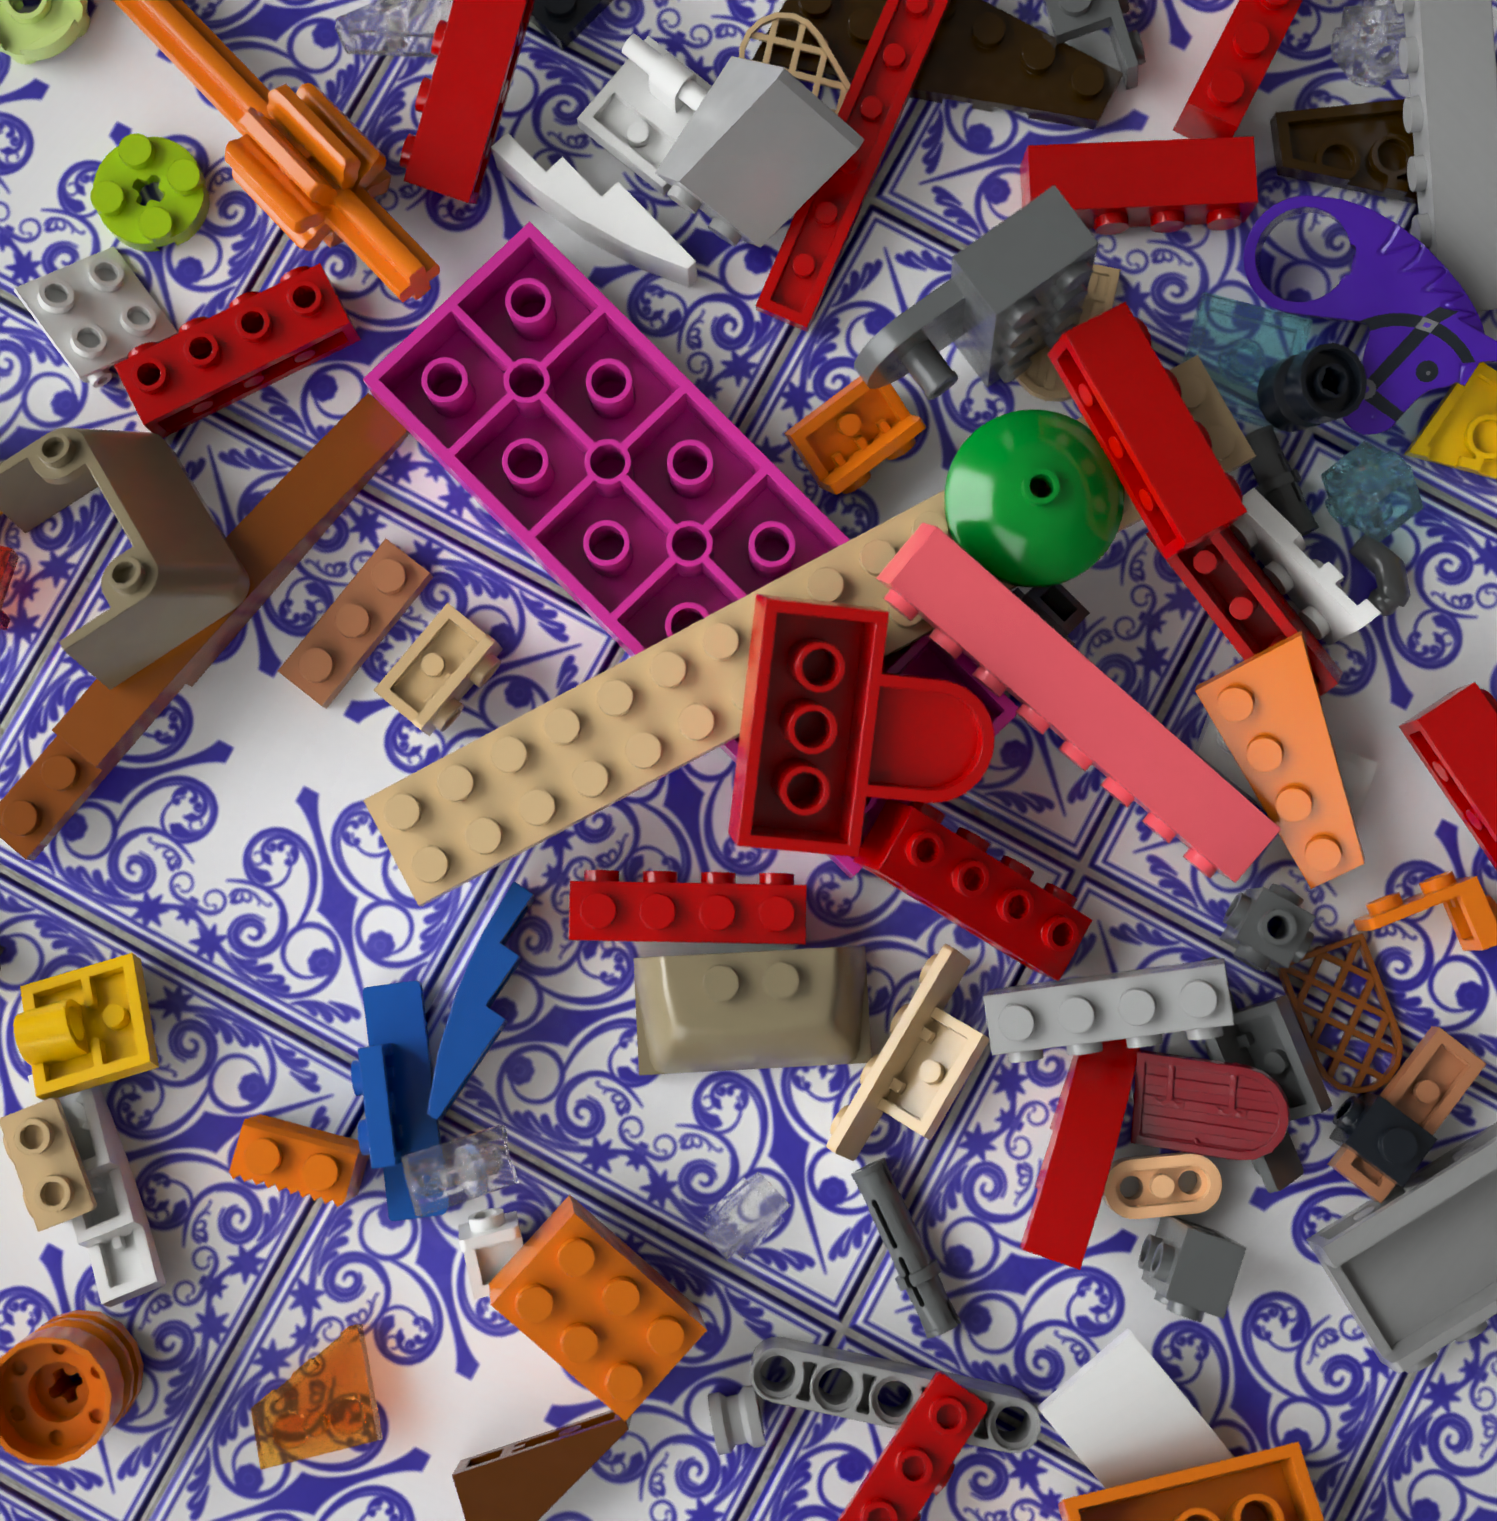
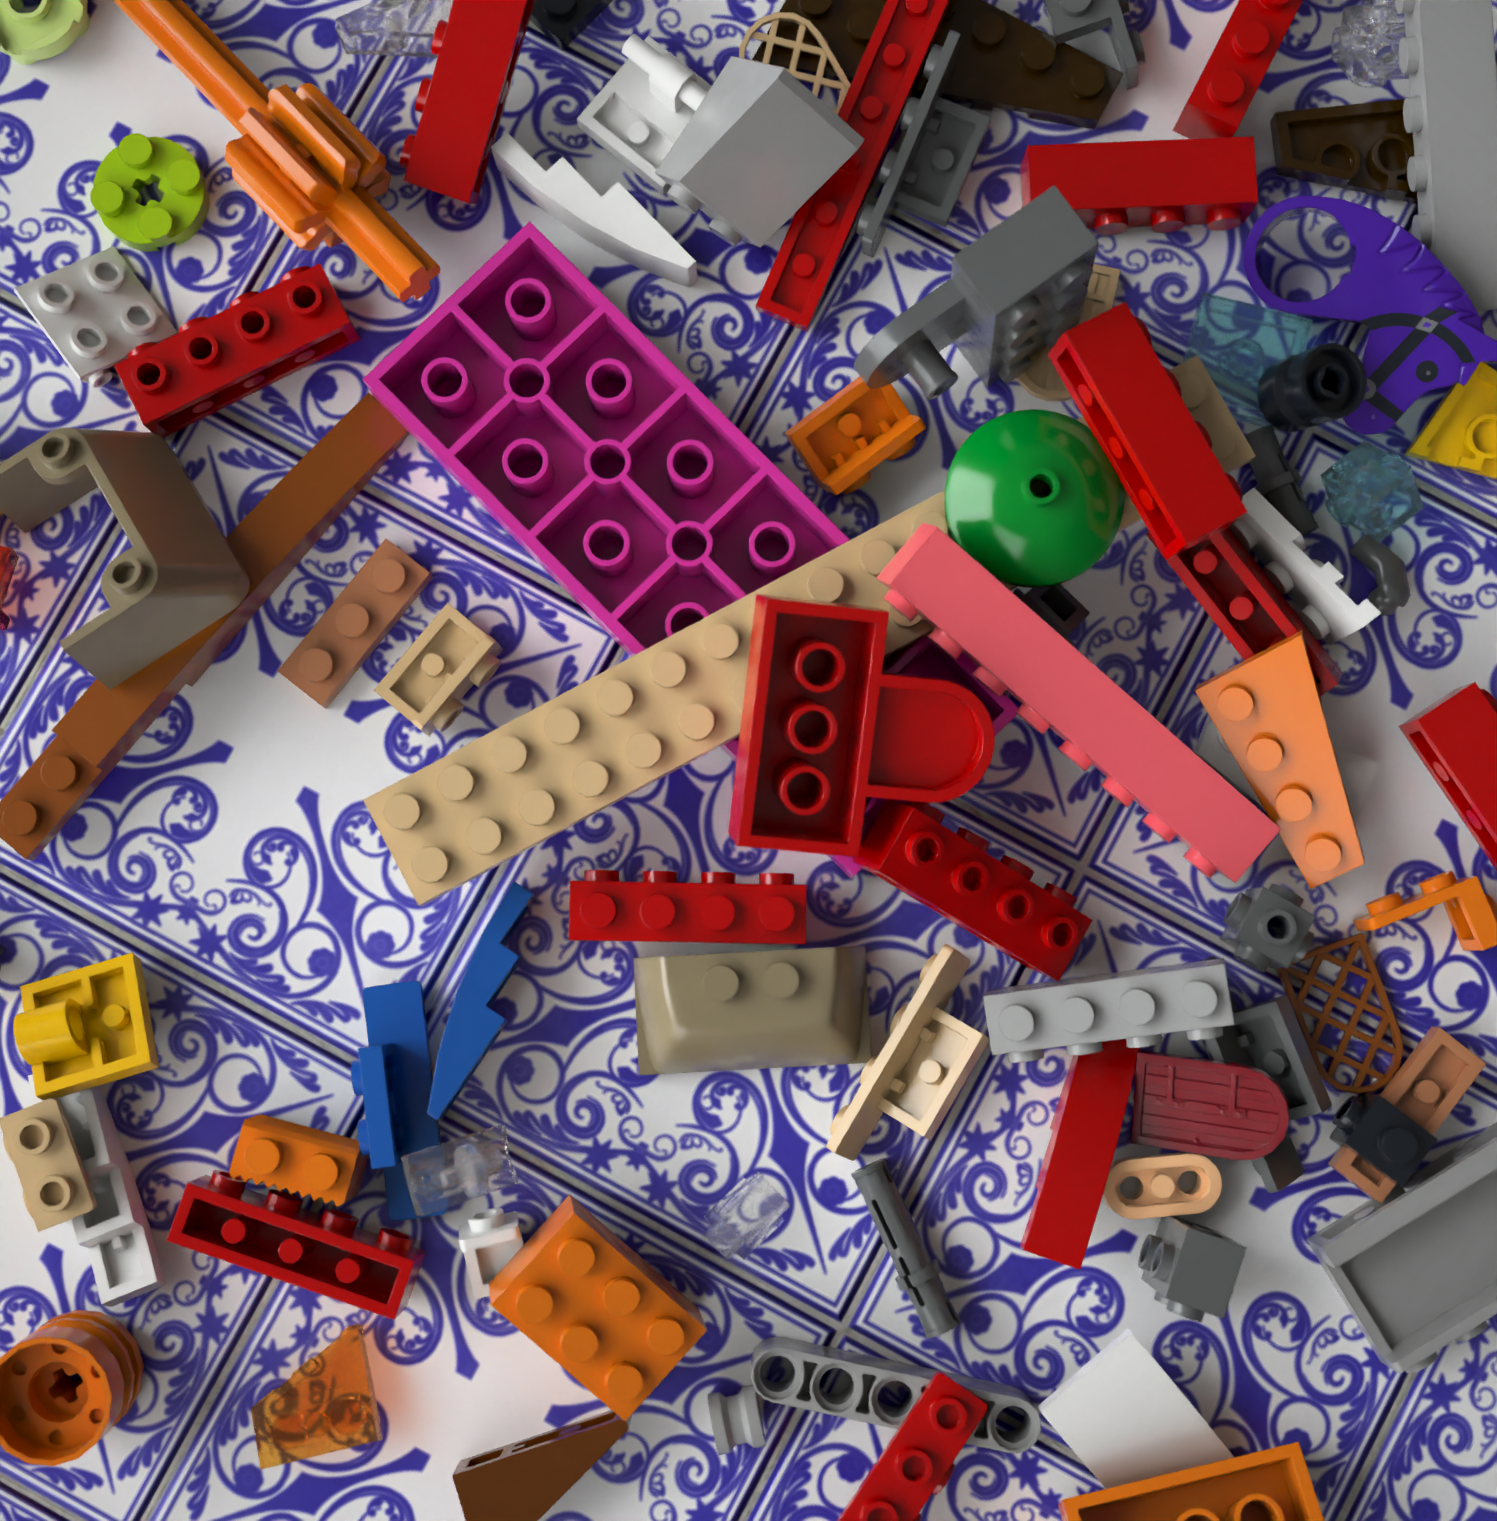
none -> red brick [166,1170,426,1320]
none -> dark grey bracket [856,30,991,257]

